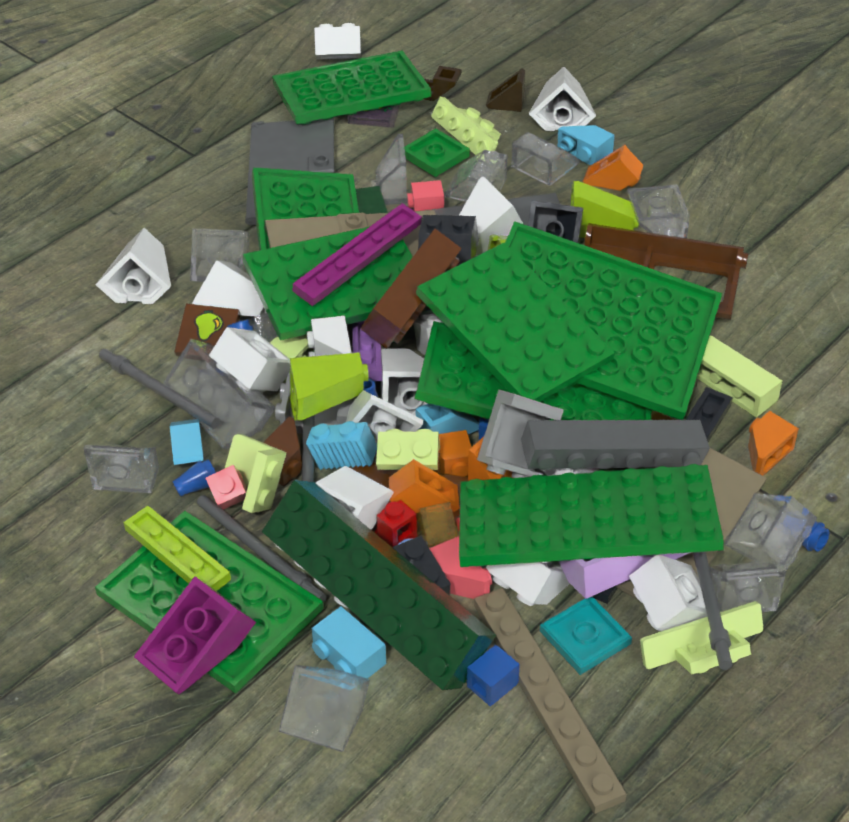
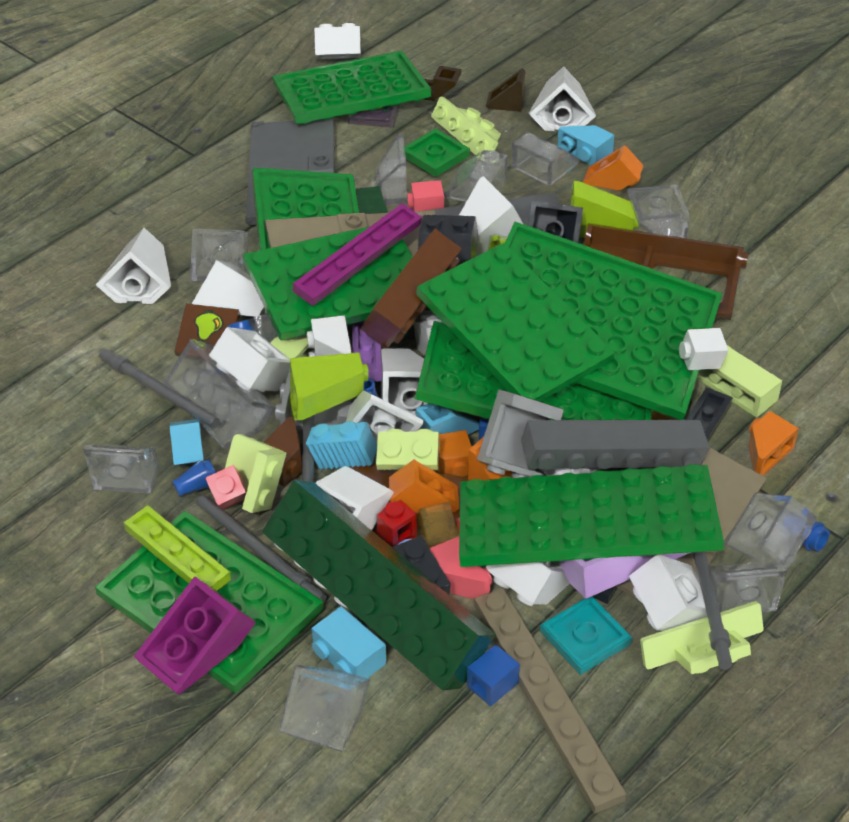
none -> white brick [679,328,728,370]

